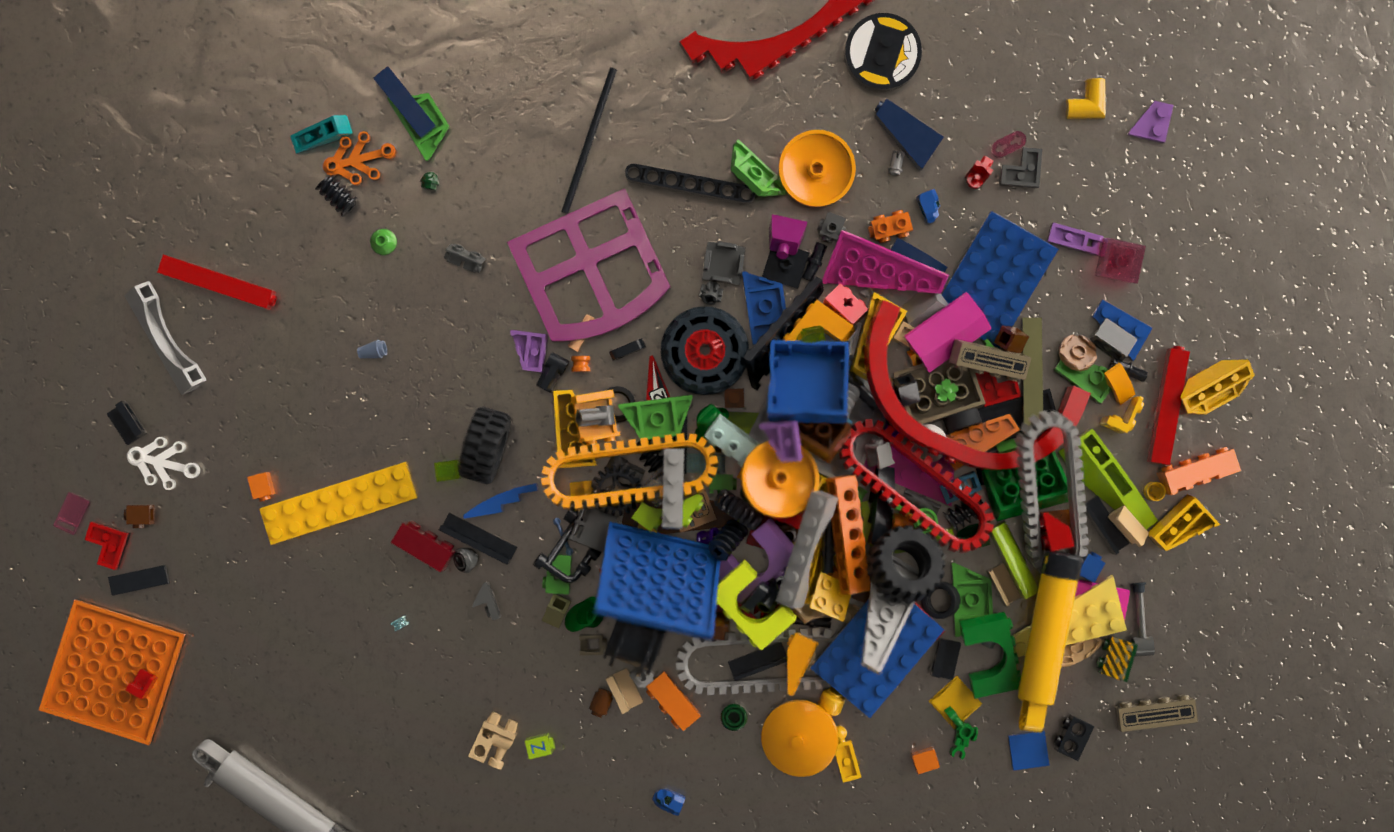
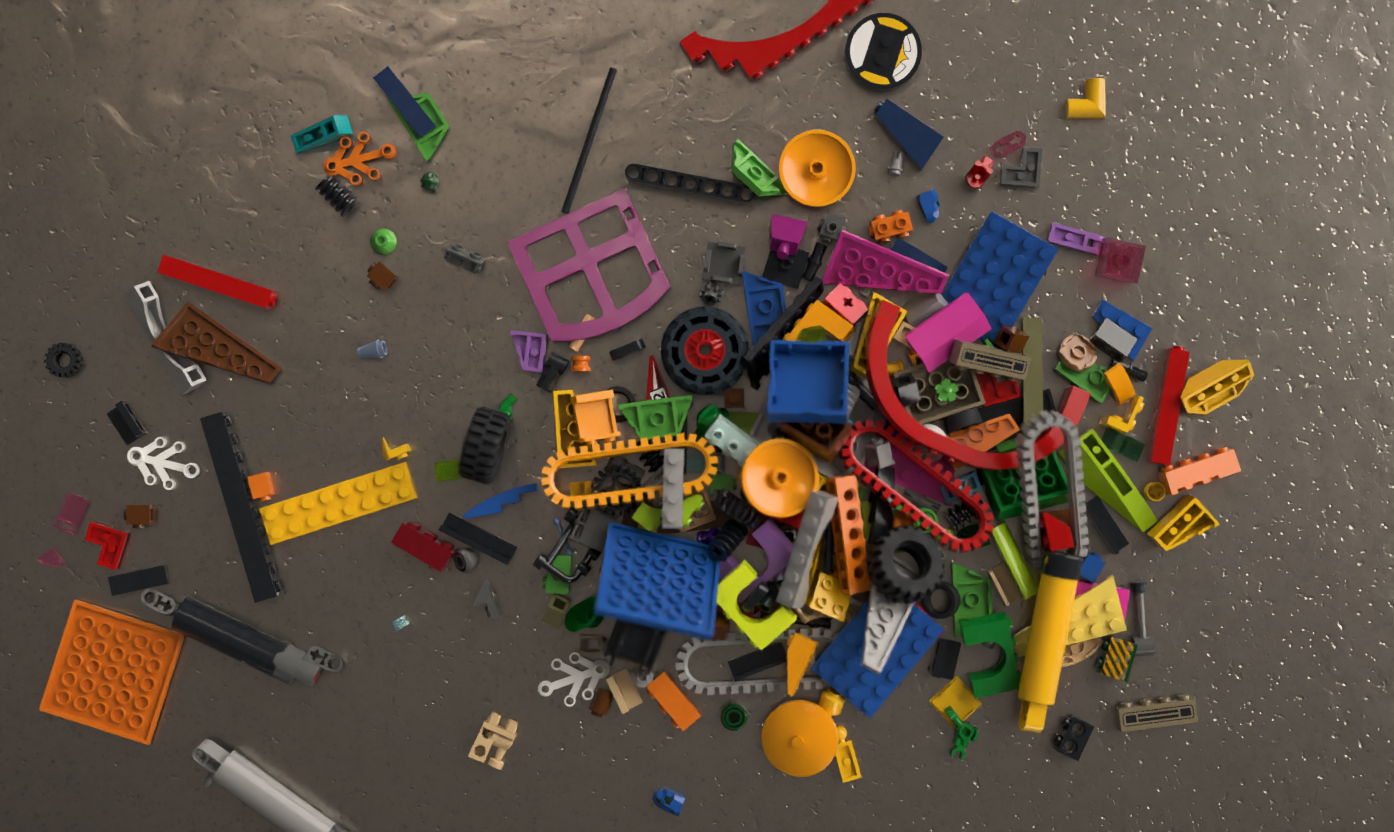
red panel [125,669,158,700] -> none
lime brick [525,733,555,760] -> none
dark grey piece [575,405,615,426] -> none
medium lavender wing [759,421,802,462] -> none
orange panel [911,747,940,774] -> none
blue piece [1008,731,1050,771] -> none
tan panel [1108,505,1149,547] -> none
medium lavender wing [1128,101,1173,143] -> none
none -> clear pink tile [37,547,65,567]
none -> black tyre [44,343,83,378]
none -> black piece [141,589,343,687]
none -> reddish brown wing [151,302,281,384]
none -> black brick [200,412,282,603]
none -> reddish brown brick [367,262,399,292]
none -> yellow plate [381,437,412,461]
none -> green arm [499,393,517,421]
none -> white plant [538,652,610,707]
none -> yellow bush [887,360,903,376]
none -> clear green slope [1102,428,1145,462]

